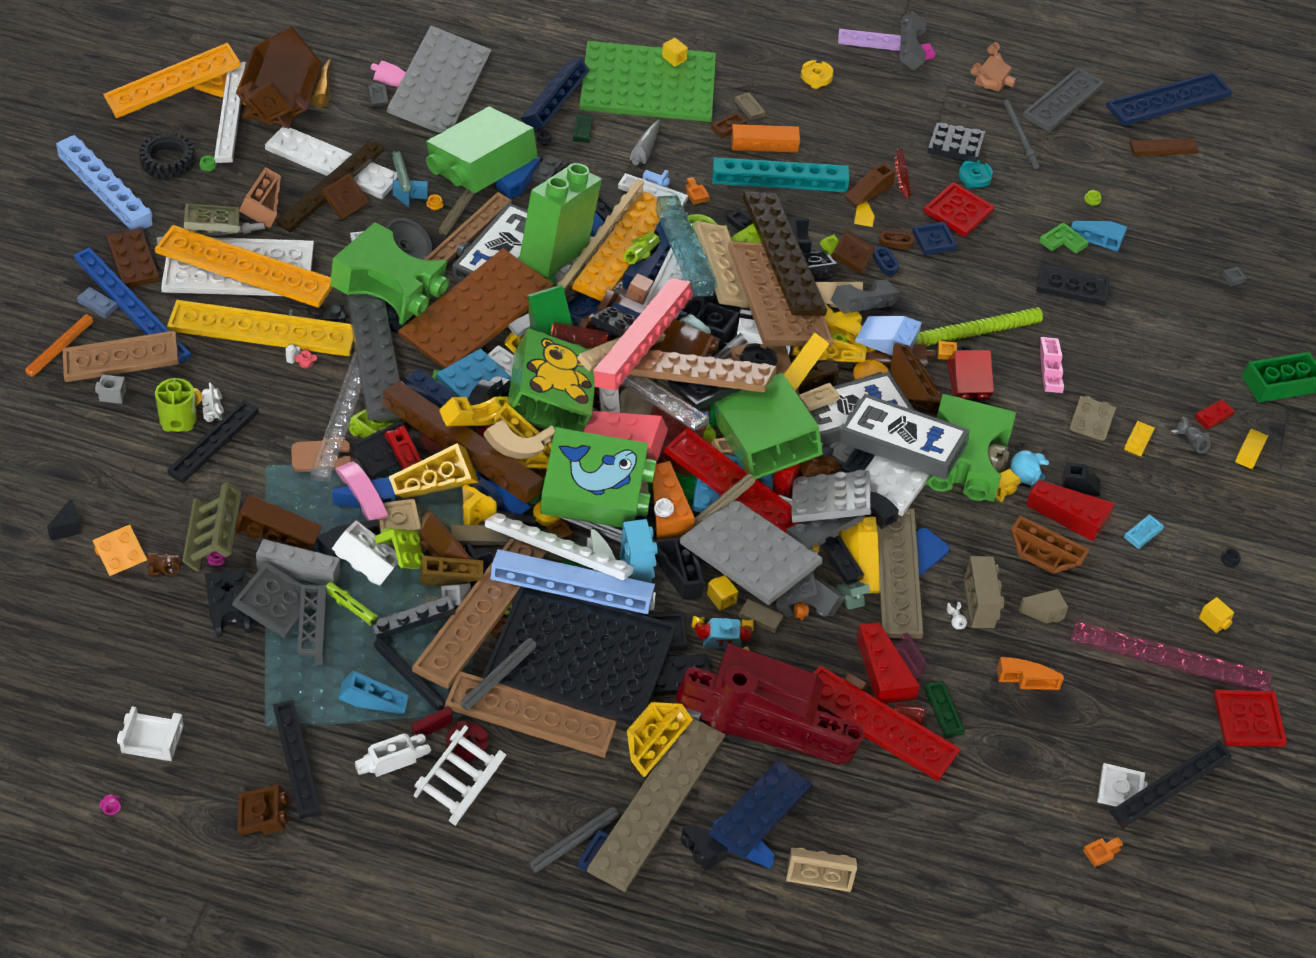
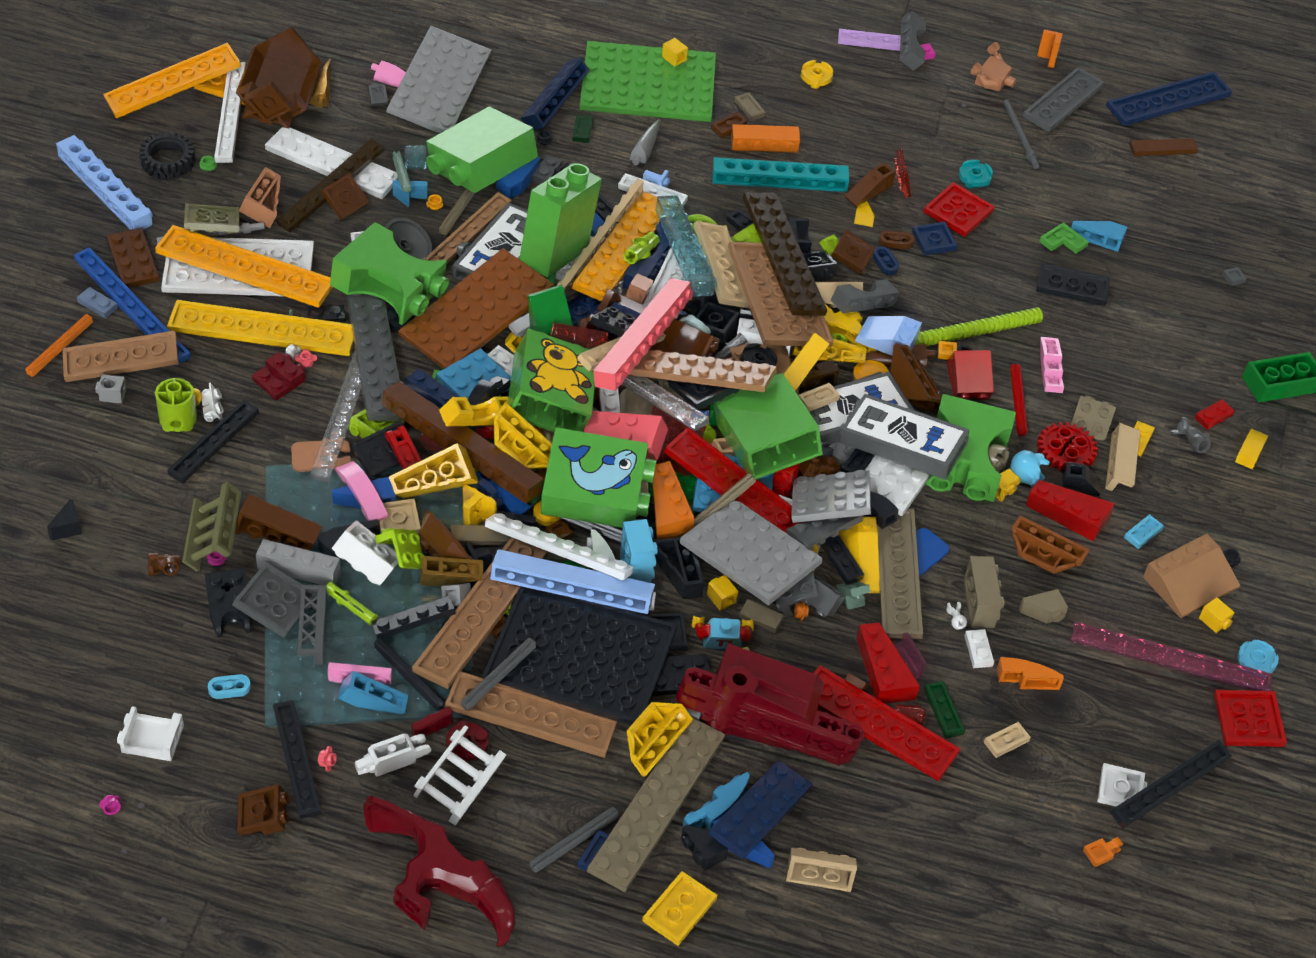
light orange hinge [92,525,147,576] -> none
tan arch [483,419,555,459] -> none
white plate [654,498,674,517] -> none
orange plate [686,177,710,205] -> none
plate [927,123,985,163] -> none
lime plate [1084,190,1101,206] -> none
none -> medium azure plate [208,674,251,699]
none -> dark red plate [251,352,305,400]
none -> coral plate [318,746,337,772]
none -> bright pink plate [328,662,392,687]
none -> dark red animal [363,795,516,948]
none -> clear light blue piece [405,146,427,169]
none -> yellow plate [642,871,717,946]
none -> dark azure slope [682,772,750,830]
none -> white plate [964,629,994,668]
none -> tan plate [984,722,1031,758]
none -> red axle [1010,364,1028,436]
none -> red gear [1036,422,1098,471]
none -> orange panel [1037,30,1063,68]
none -> tan panel [1105,423,1140,491]
none -> medium nougat slope [1143,534,1240,618]
none -> medium azure tile [1237,640,1279,676]

